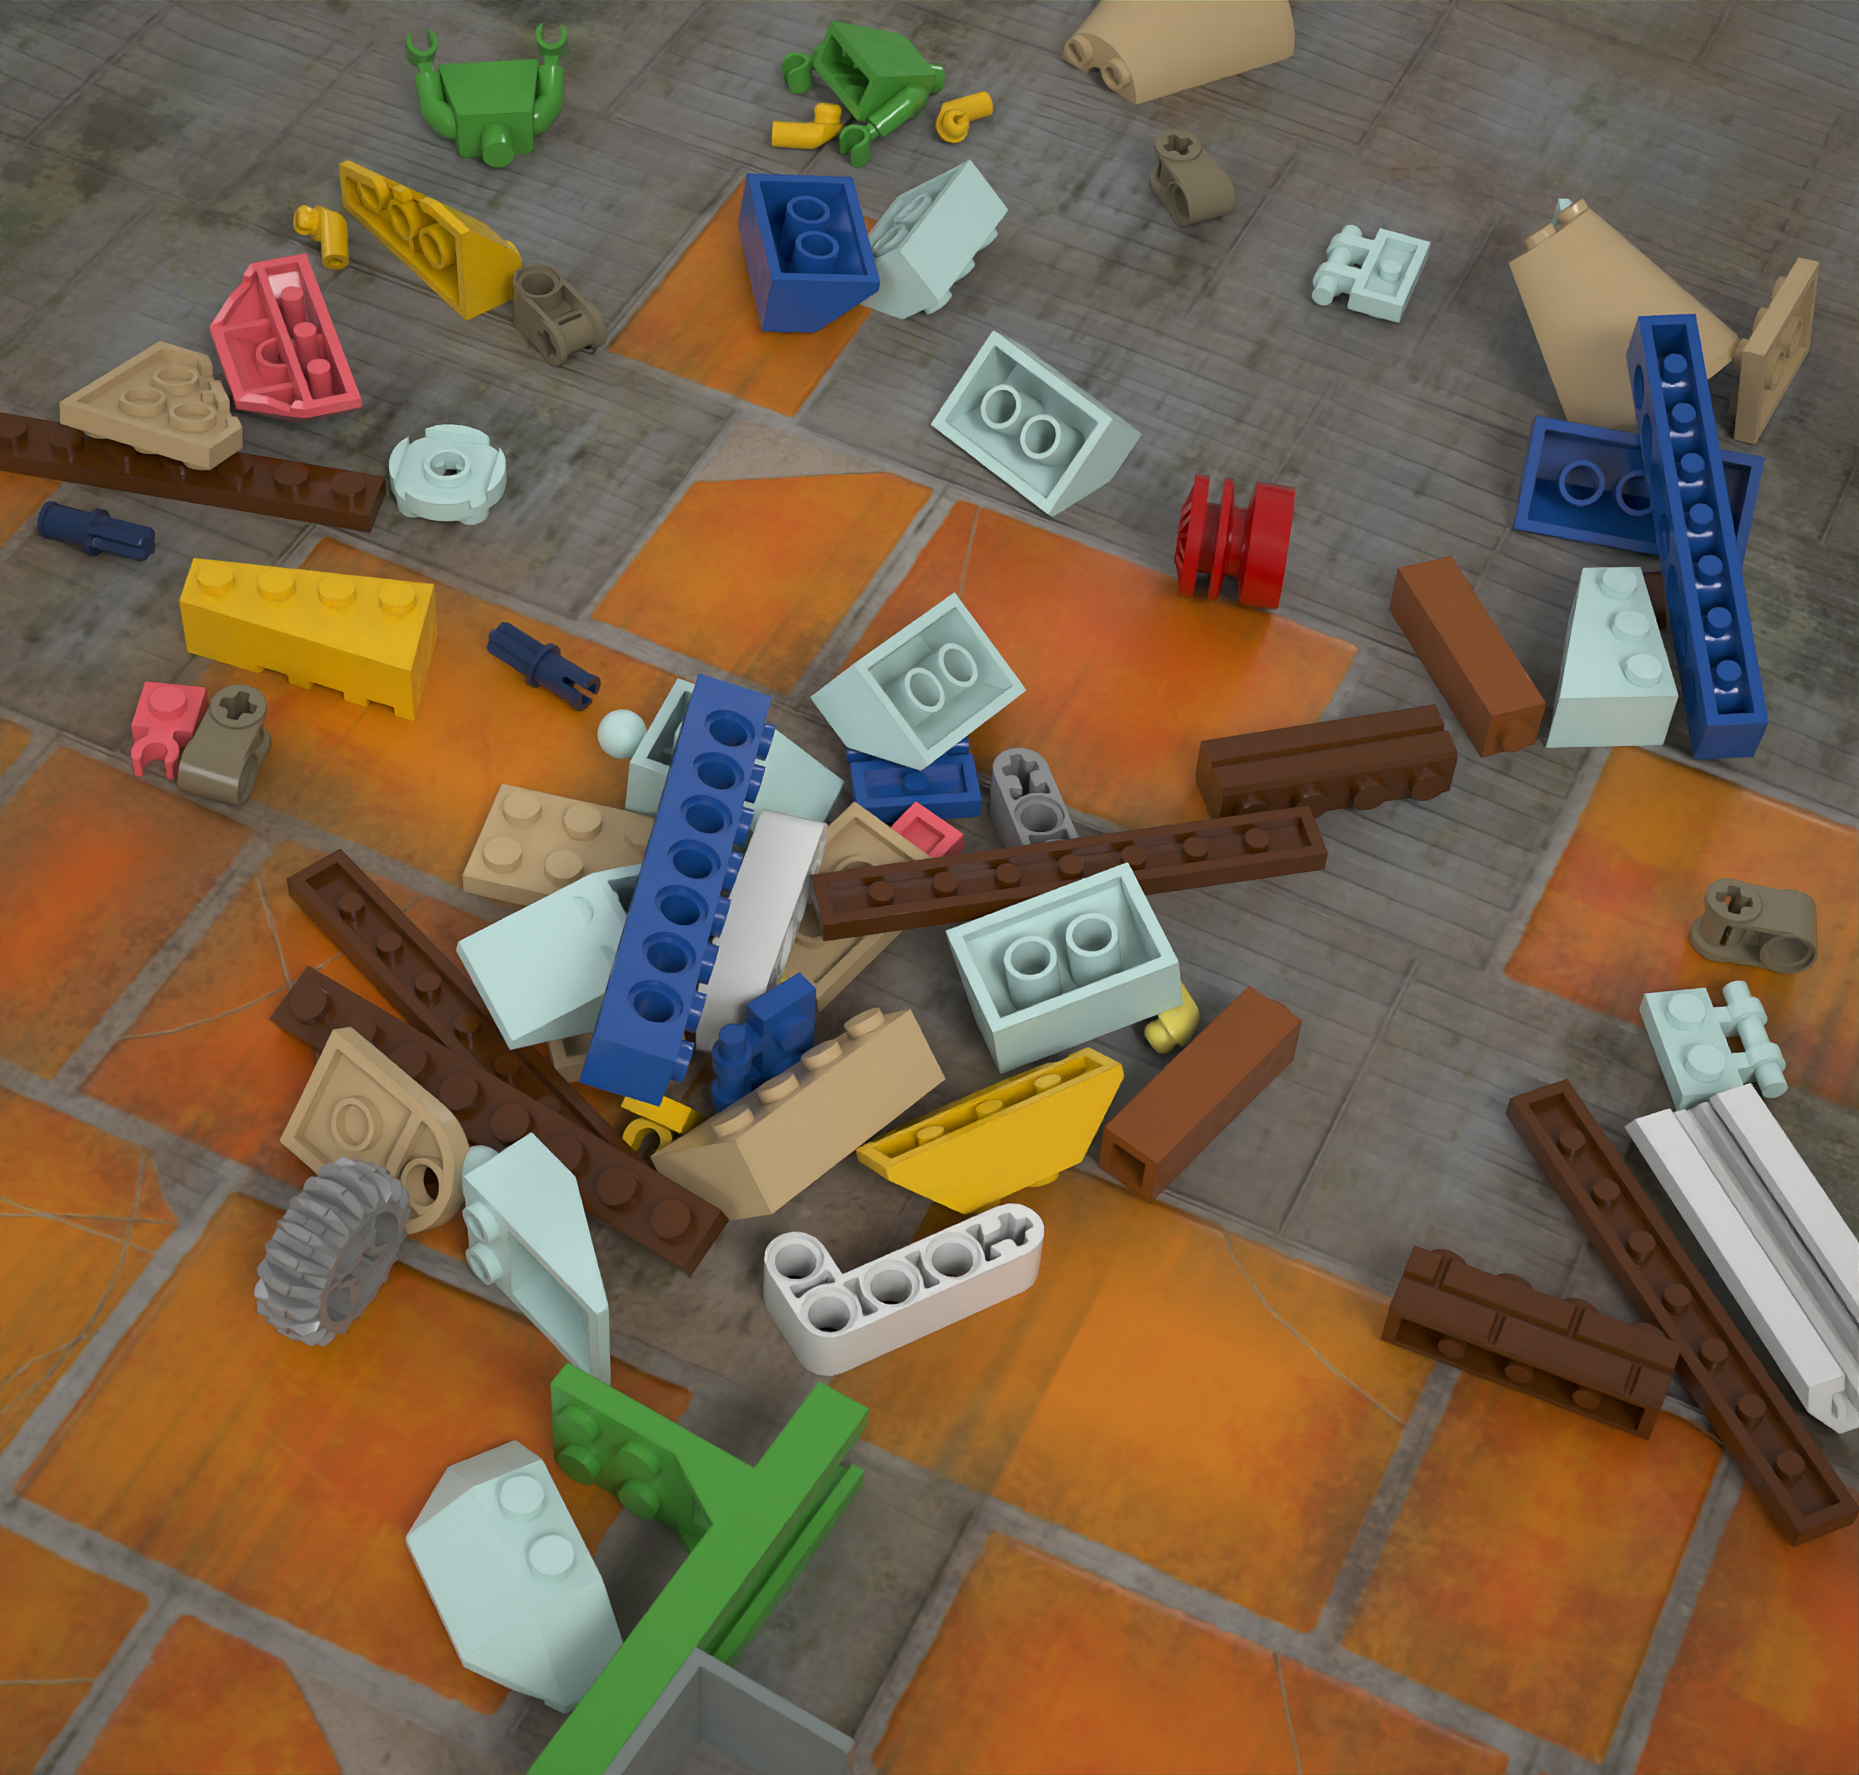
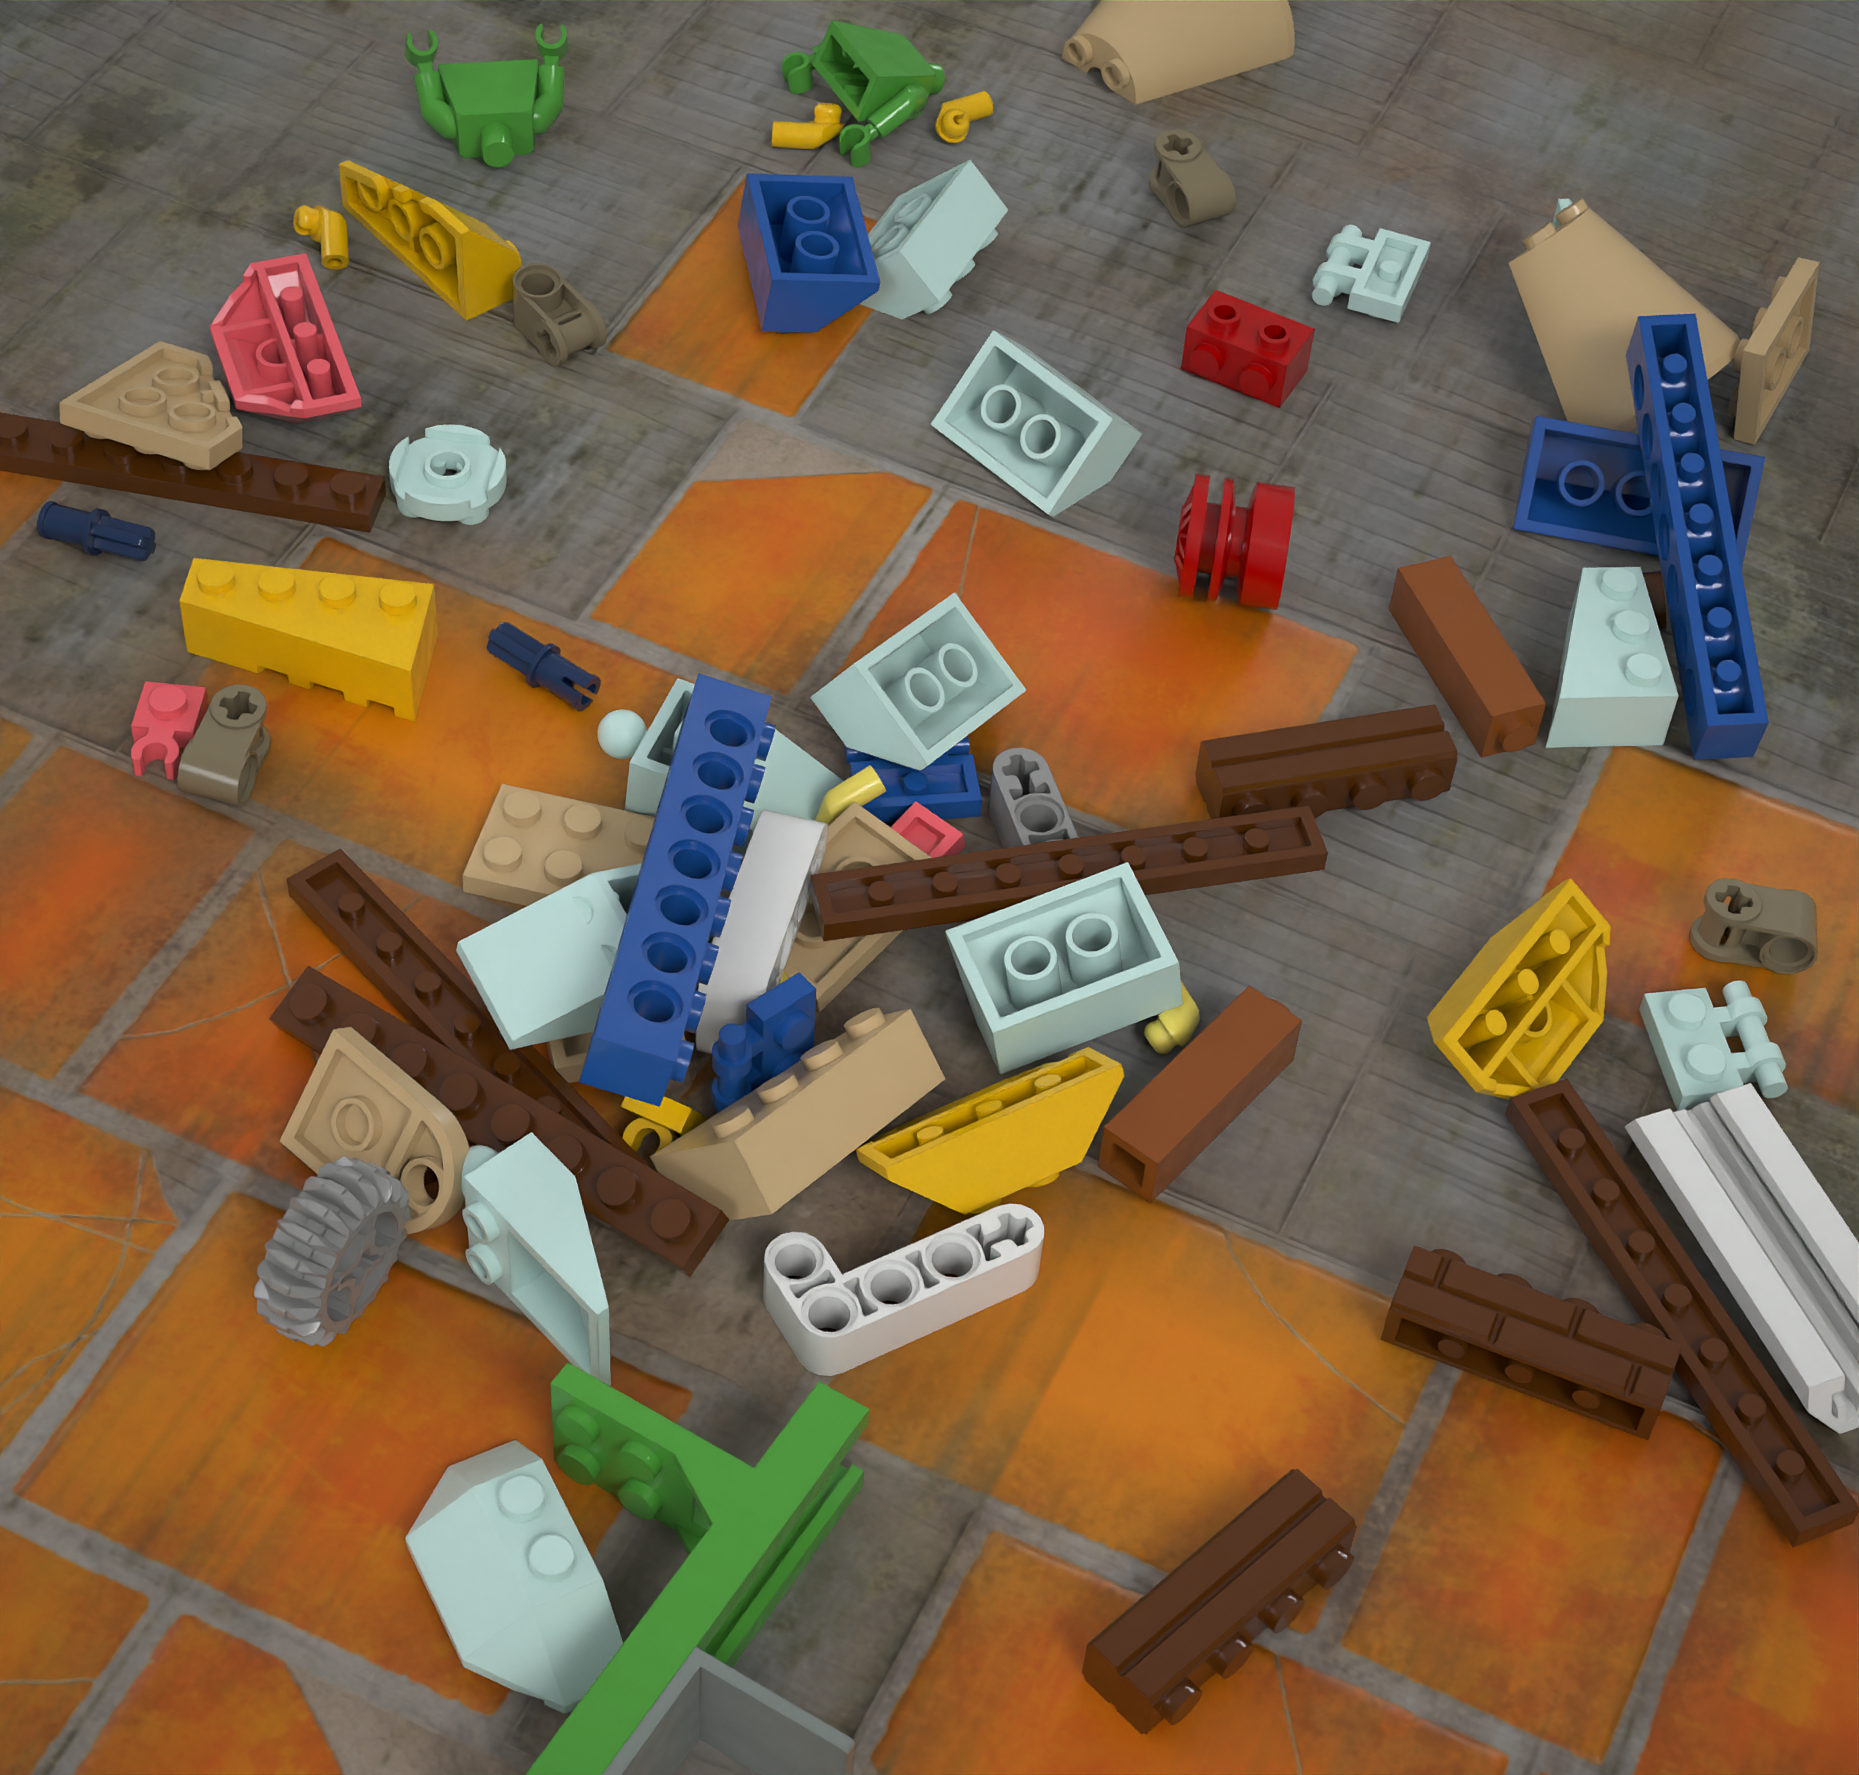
none -> light yellow arm [815,765,886,826]
none -> reddish brown brick [1082,1469,1357,1734]
none -> red brick [1181,290,1315,408]
none -> yellow wedge [1427,878,1611,1100]

